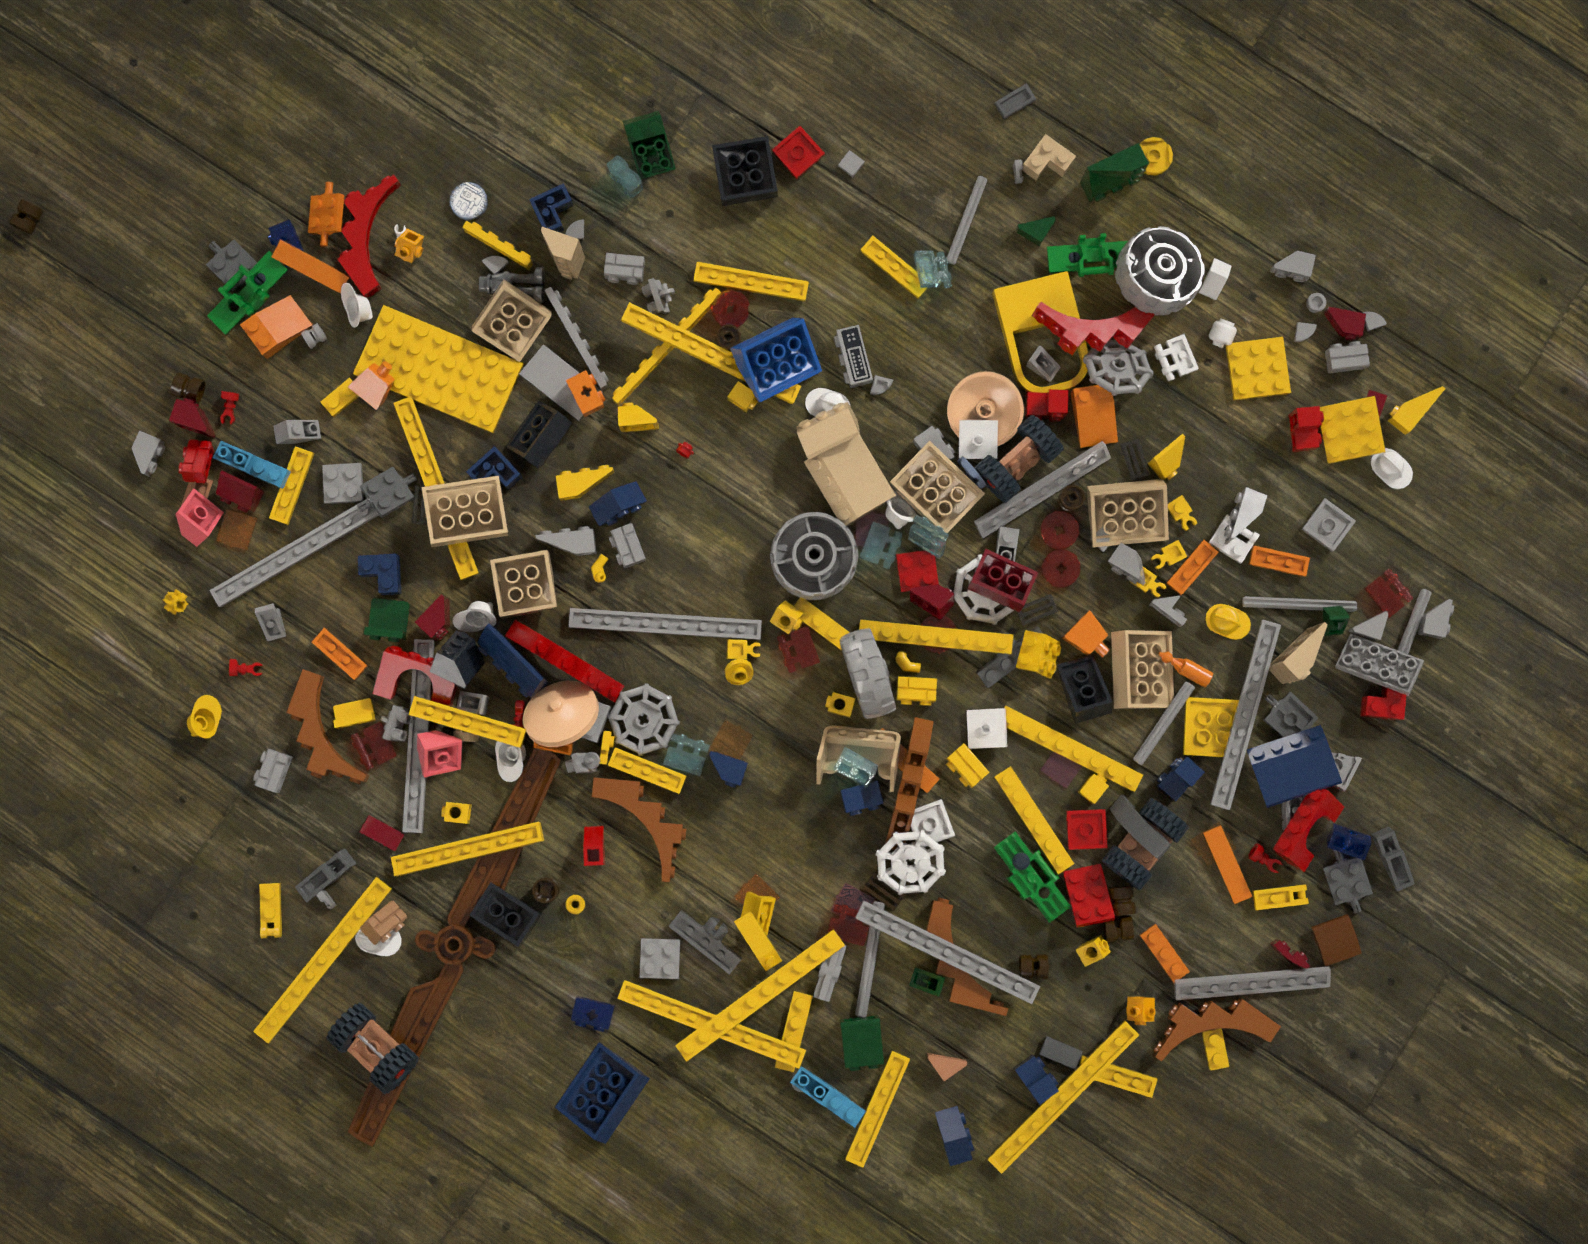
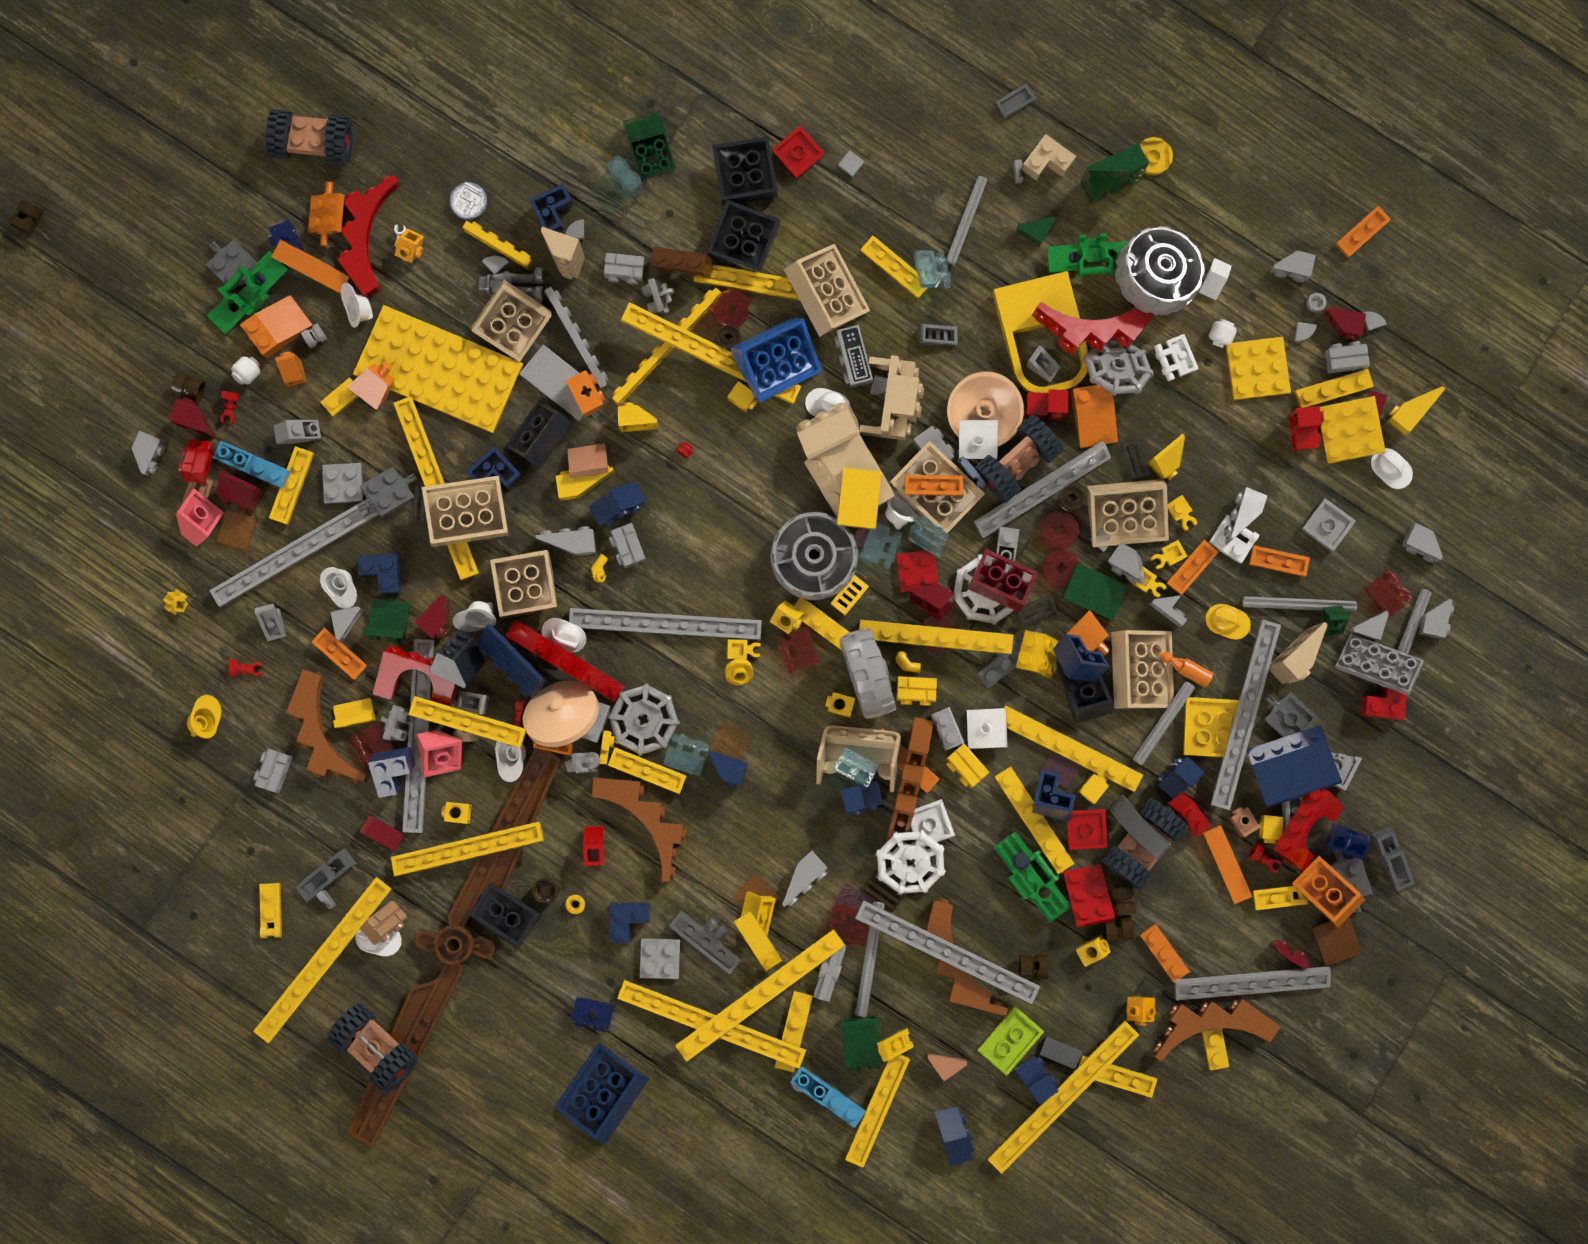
dark green slope [909,967,945,997] -> none
none -> white head [231,356,260,385]
none -> black plate [265,109,353,165]
none -> orange slope [275,352,306,387]
none -> white piece [320,567,357,609]
none -> light grey slope [331,606,364,642]
none -> brick [368,747,416,798]
none -> white piece [542,618,586,653]
none -> nougat tile [568,443,608,478]
none -> dark blue brick [610,903,650,943]
none -> reddish brown arch [650,247,714,279]
none -> black slope [707,200,780,273]
none -> light grey slope [782,851,827,907]
none -> tan slope [784,244,870,337]
none -> yellow slope [830,575,869,616]
none -> yellow tile [837,467,882,529]
none -> tan piece [859,355,924,440]
none -> yellow plate [877,1028,914,1062]
none -> orange plate [905,475,963,496]
none -> dark grey slope [917,324,958,346]
none -> light grey brick [930,707,964,751]
none -> lime tile [977,1006,1044,1076]
none -> brick [1032,769,1076,821]
none -> dark blue brick [1053,634,1109,682]
none -> dark green tile [1061,563,1128,621]
none -> red brick [1169,792,1211,837]
none -> nougat brick [1229,806,1261,837]
none -> yellow brick [1259,815,1284,844]
none -> orange slope [1292,856,1365,928]
none -> yellow plate [1295,369,1374,408]
none -> orange plate [1335,206,1391,258]
none -> light grey slope [1402,523,1443,563]

